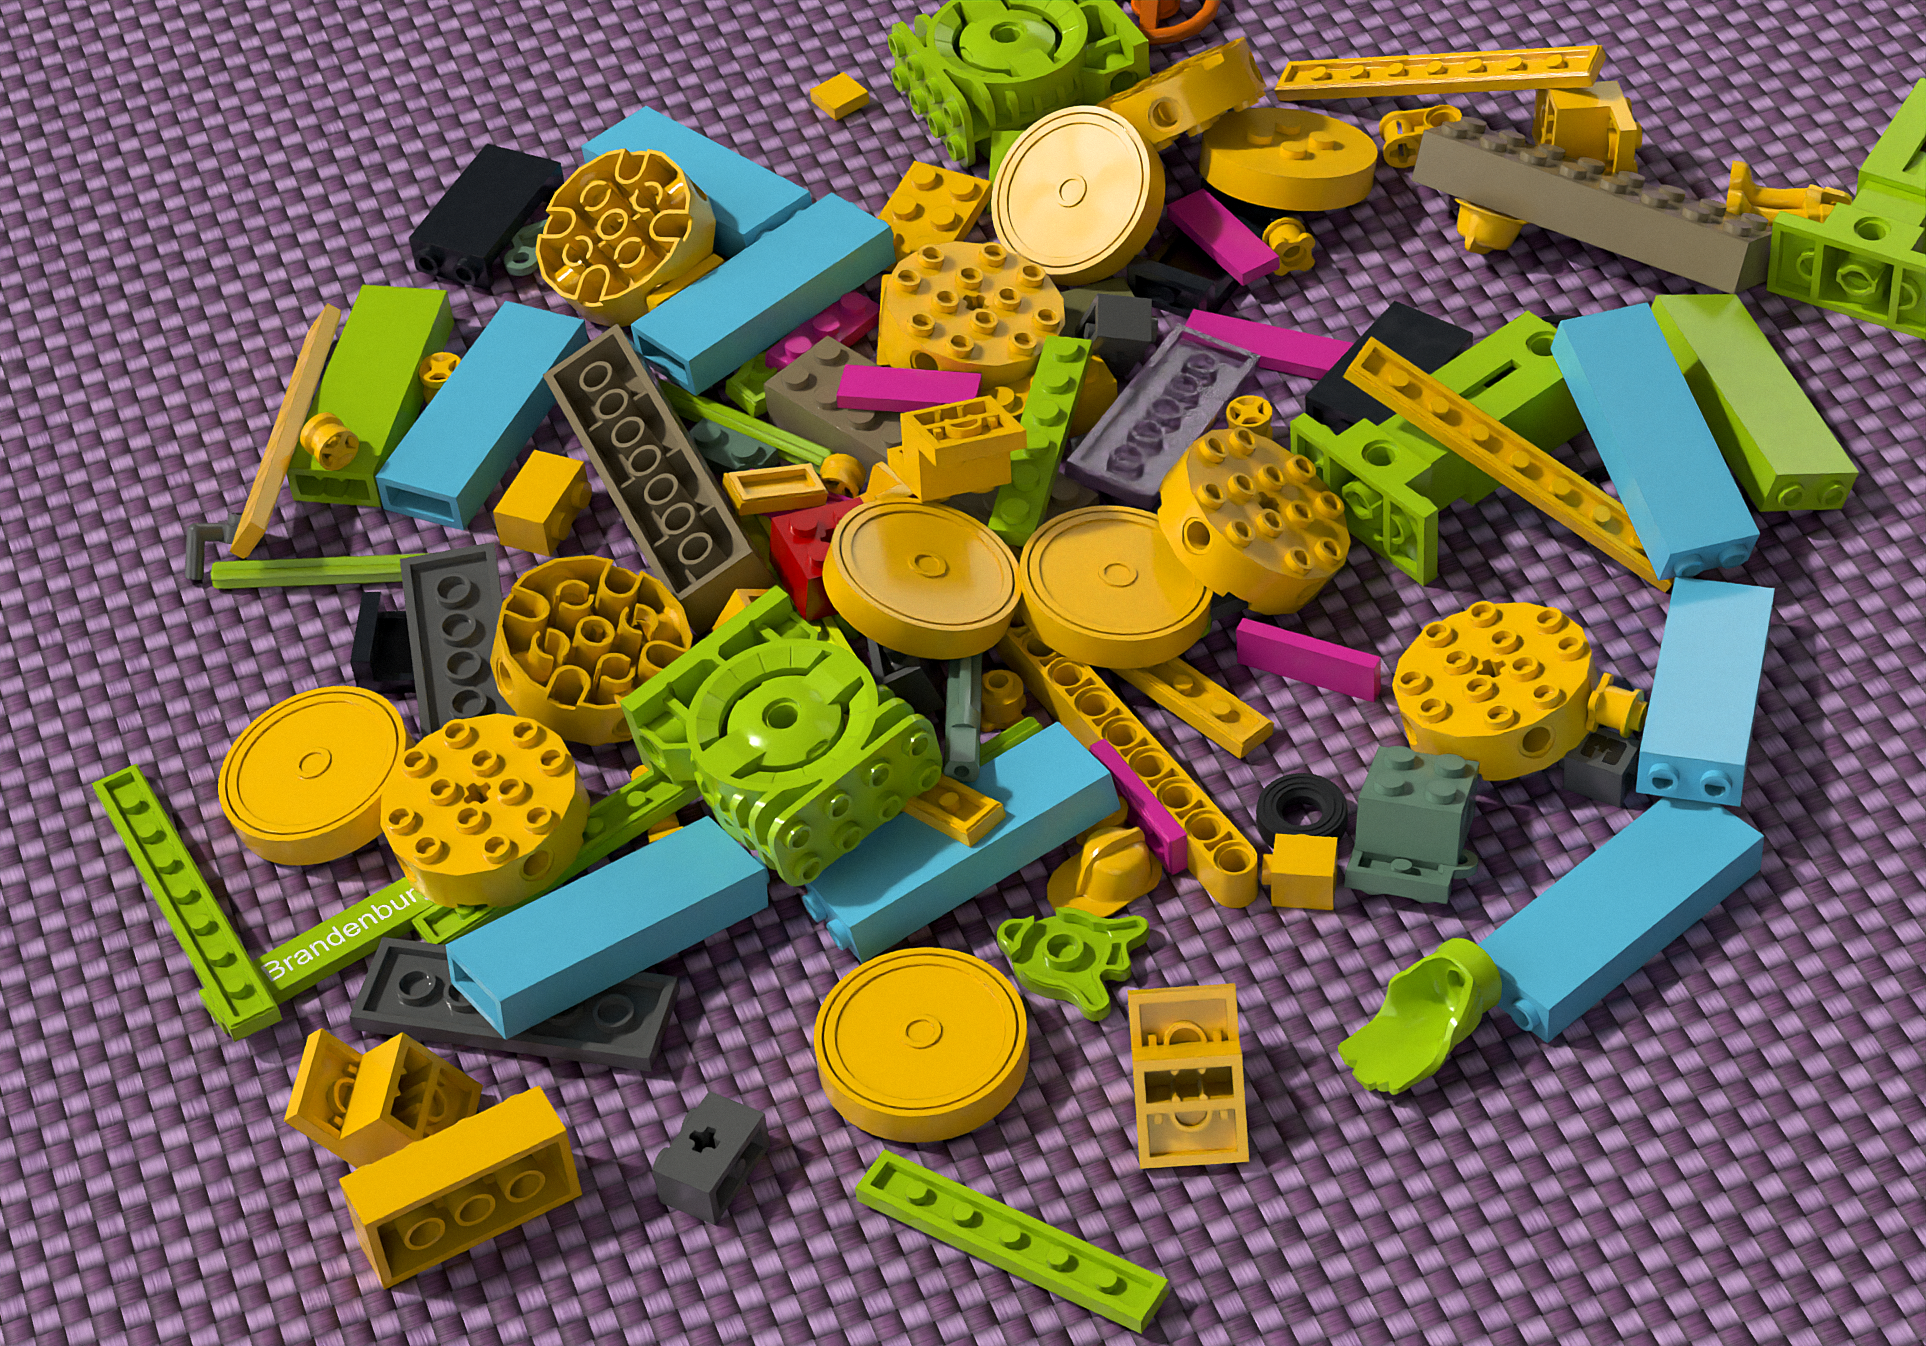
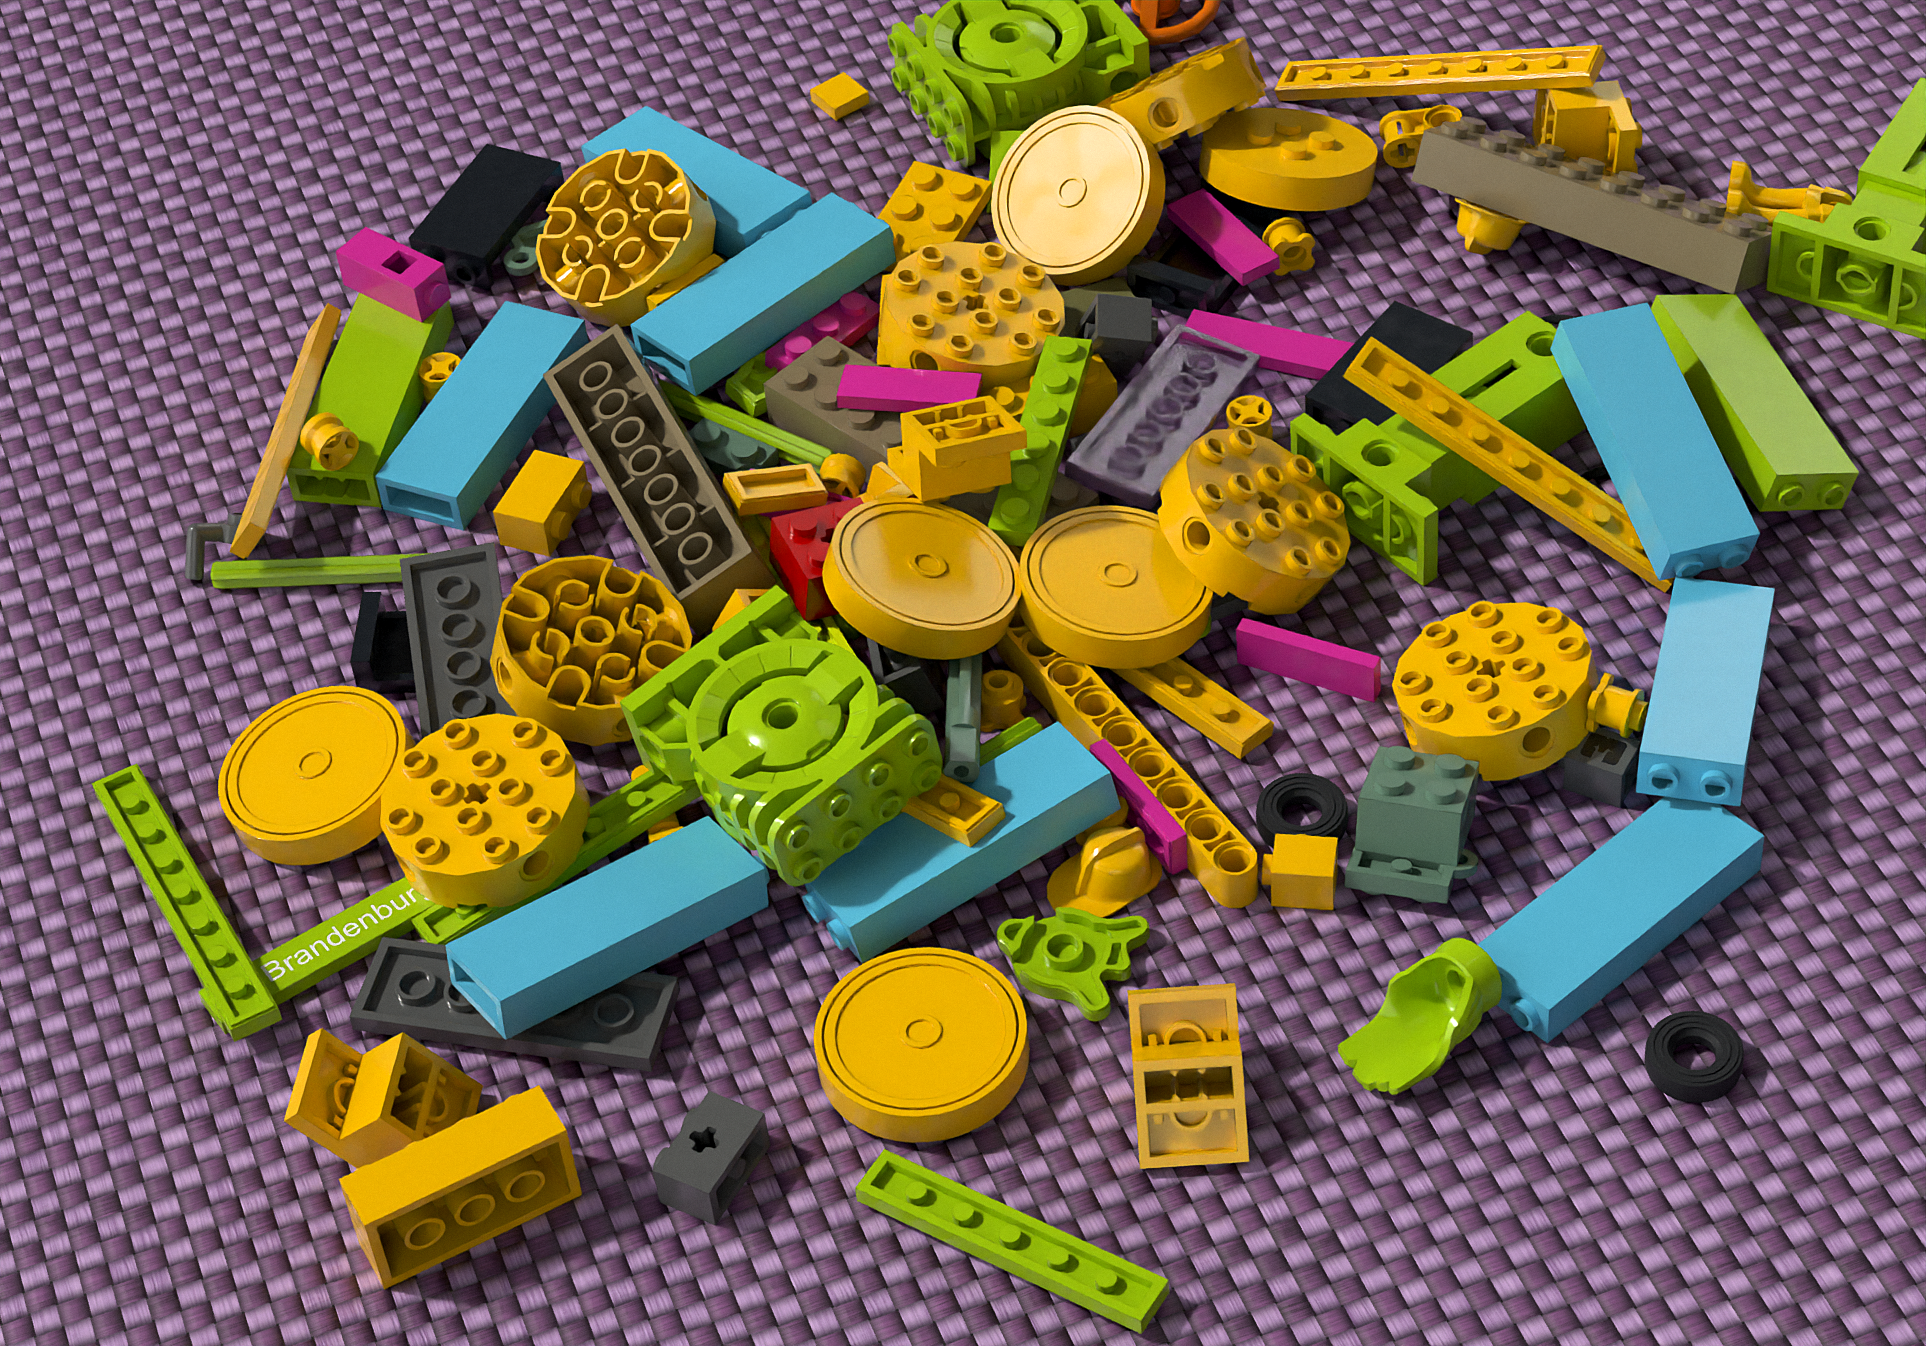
none -> dark pink brick [336,227,451,323]
none -> black tyre [1645,1011,1744,1103]

